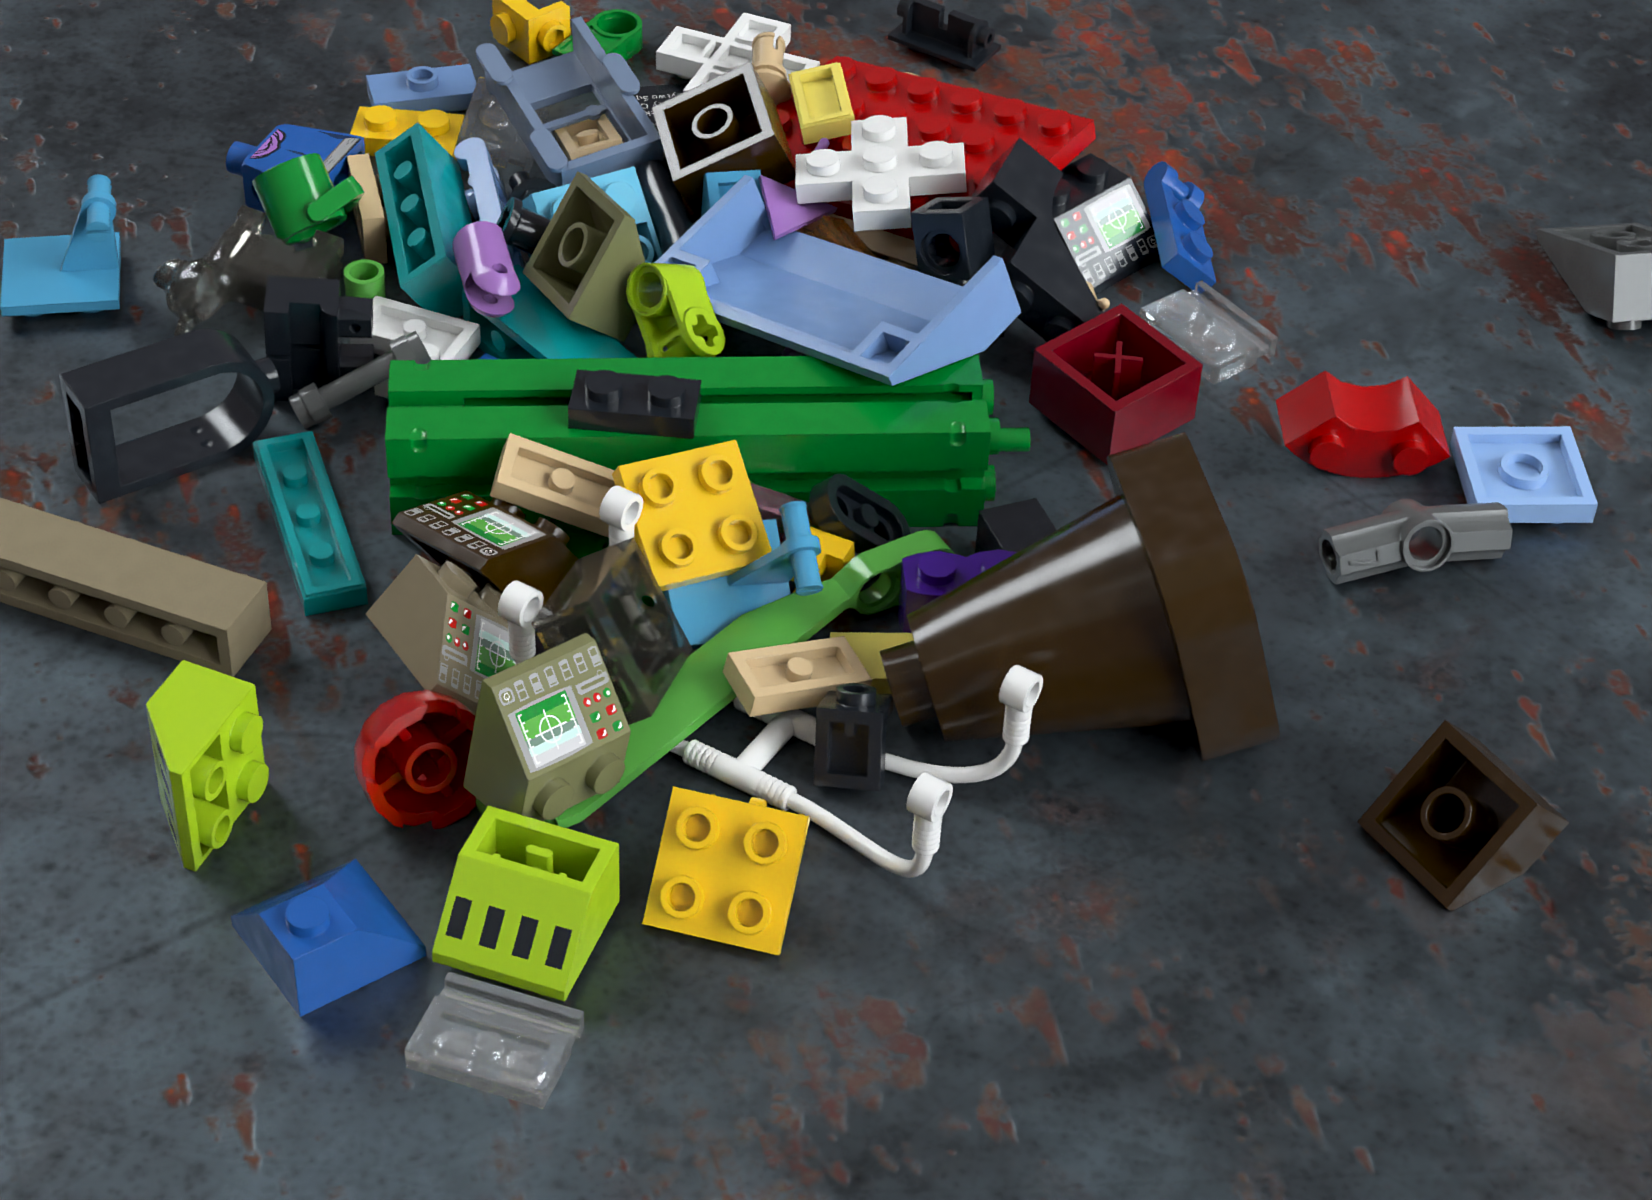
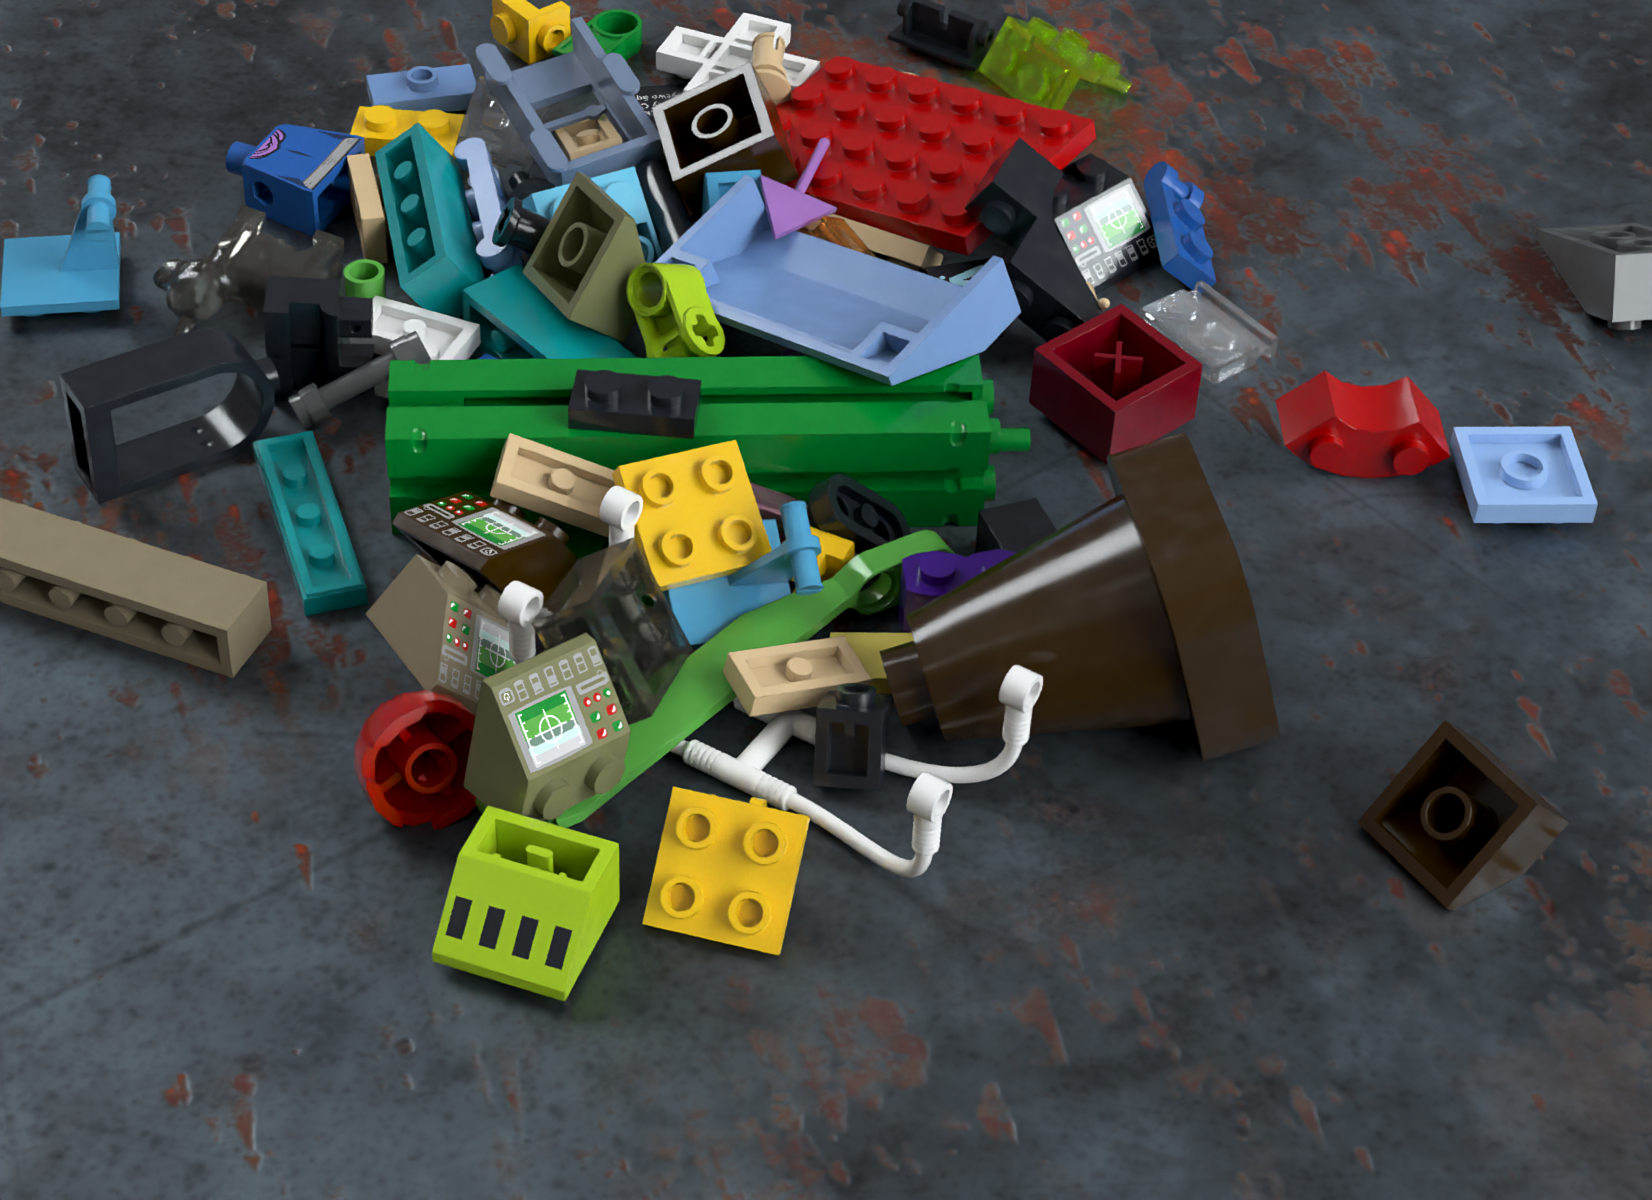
lime slope [146,660,269,872] -> none
blue slope [231,858,426,1017] -> none
green piece [252,153,365,246] -> none
clear plate [405,972,584,1109] -> none
medium lavender piece [452,221,520,318] -> none
light yellow tile [788,62,855,145] -> none
white plate [795,115,967,232] -> none
black brick [910,197,995,287] -> none
dark grey piece [1318,499,1513,584] -> none
none -> clear neon green bracket [978,16,1132,110]

